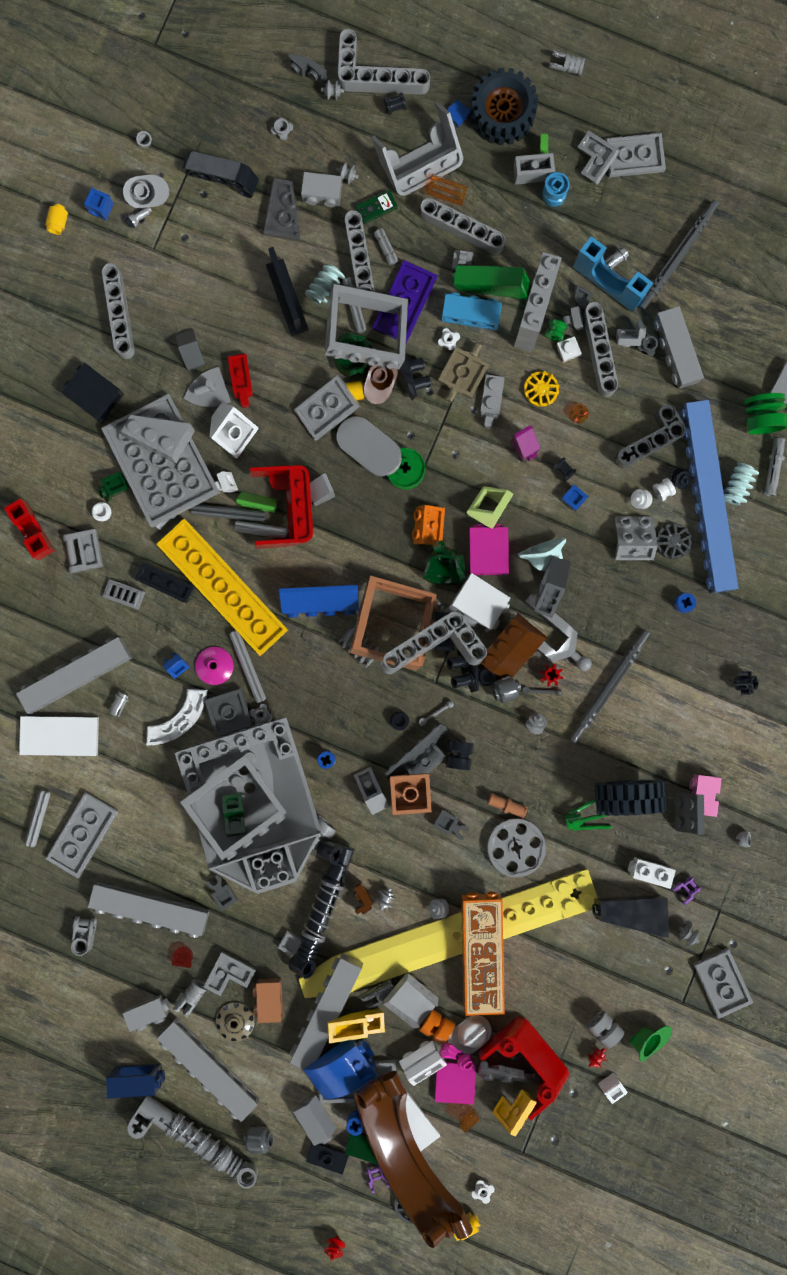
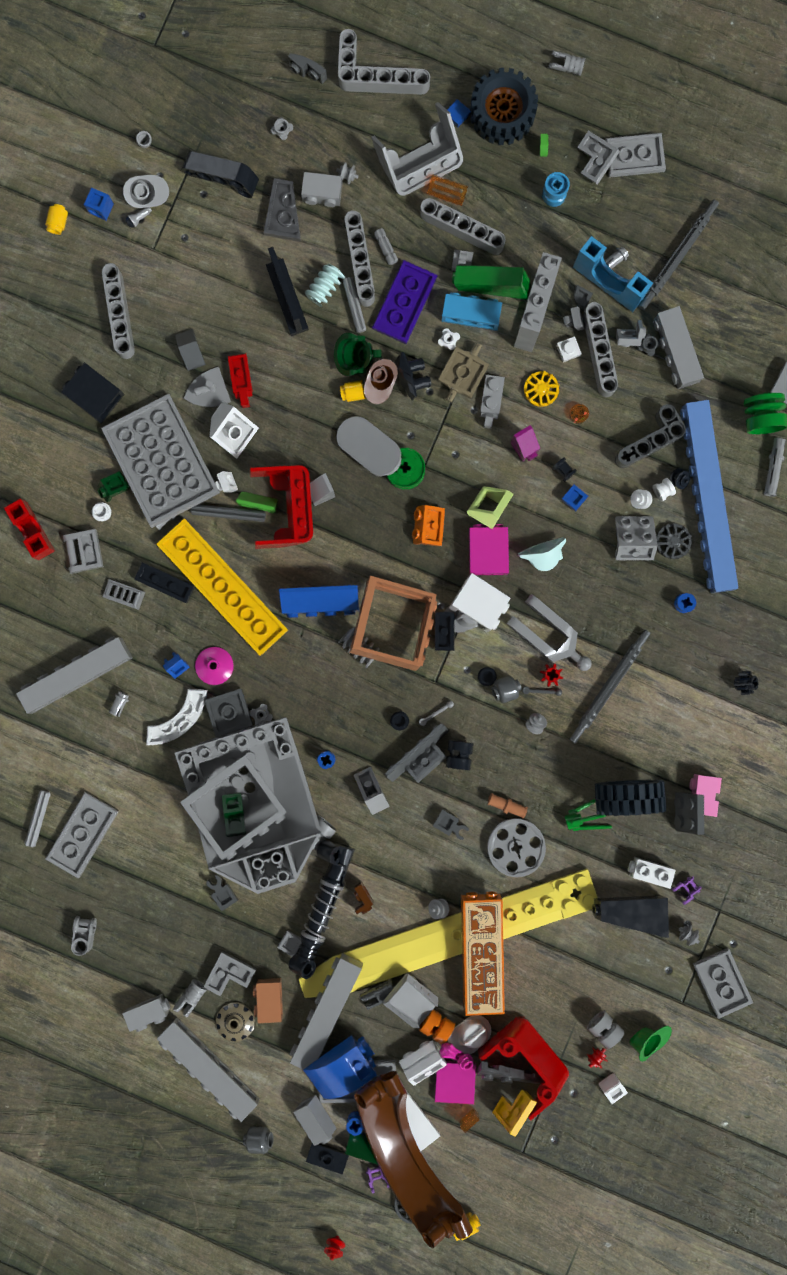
white tile [19,716,99,756] -> none
light grey brick [88,882,210,938] -> none
dark blue window [106,1064,165,1099] -> none
light grey wedge [121,415,195,464] -> none
light grey piece [127,1096,258,1188] -> none
clear red tile [172,946,193,968] -> none
light grey axle [229,631,266,703] -> none
light grey axle [234,521,290,539] -> none
light grey tile [294,375,360,440] -> none
light grey wheel [321,80,344,101] -> none
light grey window [325,284,408,369] -> none
yellow slope [327,1008,385,1043] -> none
dark green tile [356,190,398,225] -> none
light grey wheel [375,887,396,911] -> none
light grey beam [380,612,487,674] -> none
black bush [384,92,407,115] -> none
nougat slope [390,773,431,815] -> none
dark green helmet [423,540,466,585] -> none
black connector [446,649,479,693] -> none
white plate [472,1180,494,1204] -> none
reddish brown slope [481,613,548,677] -> none
light grey brick [513,153,555,185] -> none
dark grey window [534,556,571,618] -> none
green wheel [545,319,567,342] -> none
light aqua piece [724,462,759,506] -> none
light grey hinge [736,832,751,847] -> none

